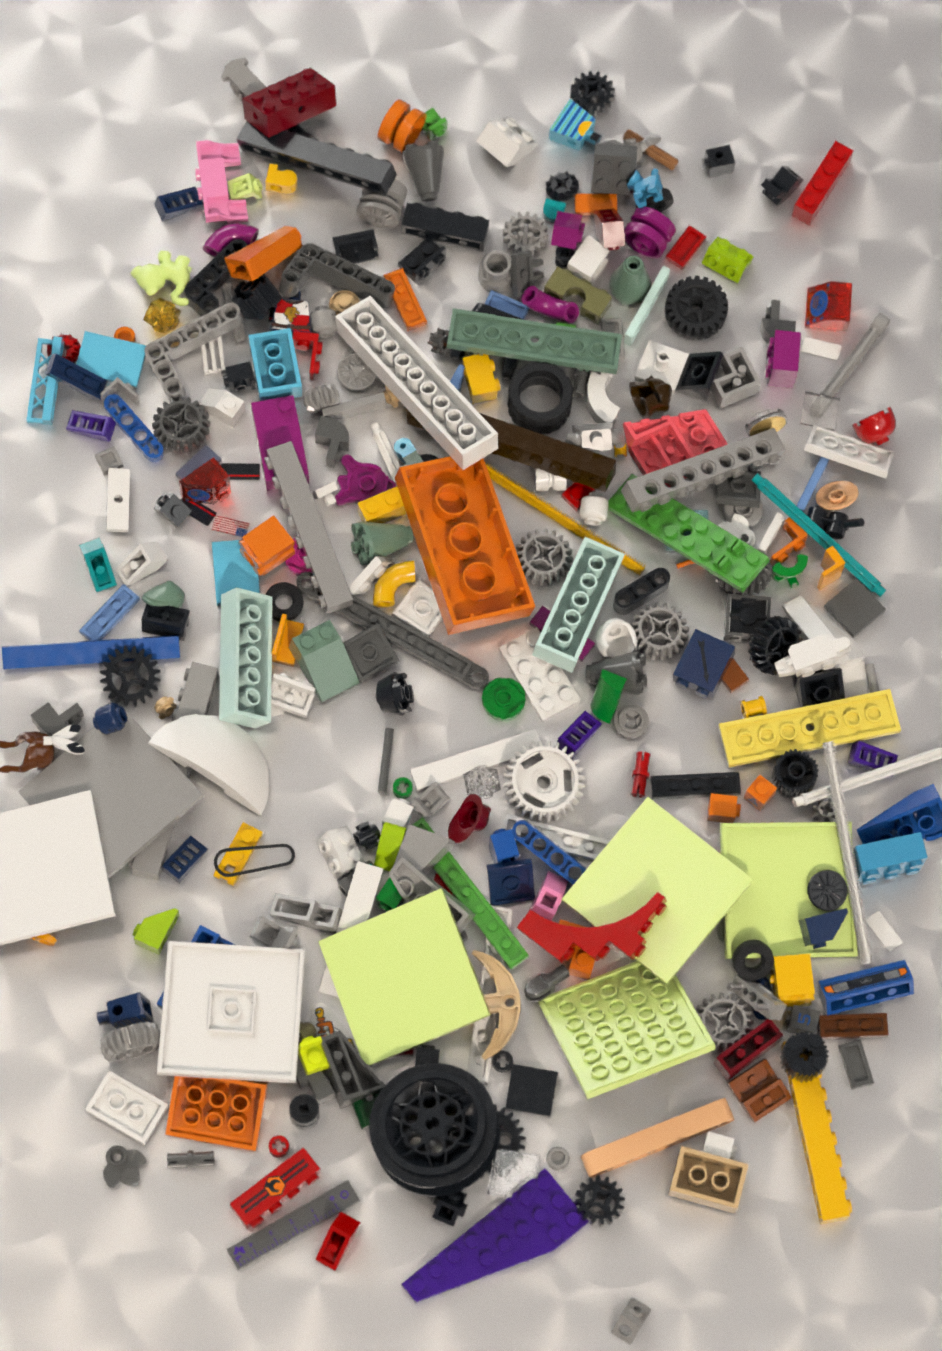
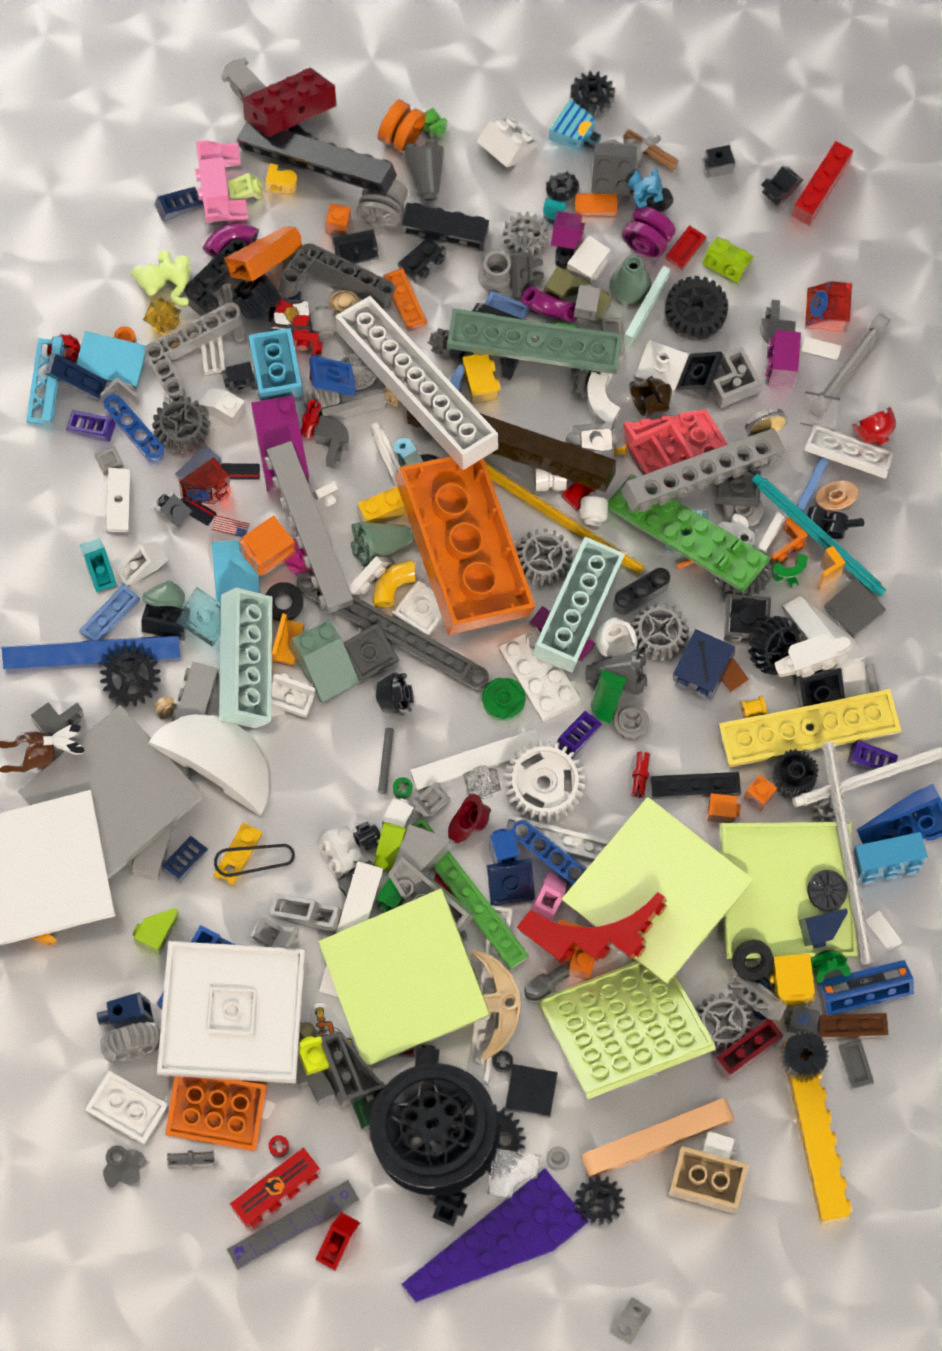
dark blue head [93,703,128,735] -> none
black wheel [289,1094,319,1130] -> none
magenta tile [335,454,396,506] -> none
black tyre [507,362,573,434] -> none
brick [594,208,625,251] -> none
dark orange slope [727,1059,792,1123] -> none
none -> clear light blue tile [176,587,221,646]
none -> red pin [300,400,321,438]
none -> blue tile [309,355,356,396]
none -> orange brick [326,203,351,236]
none -> light grey brick [574,285,601,321]
none -> green piece [811,950,851,983]

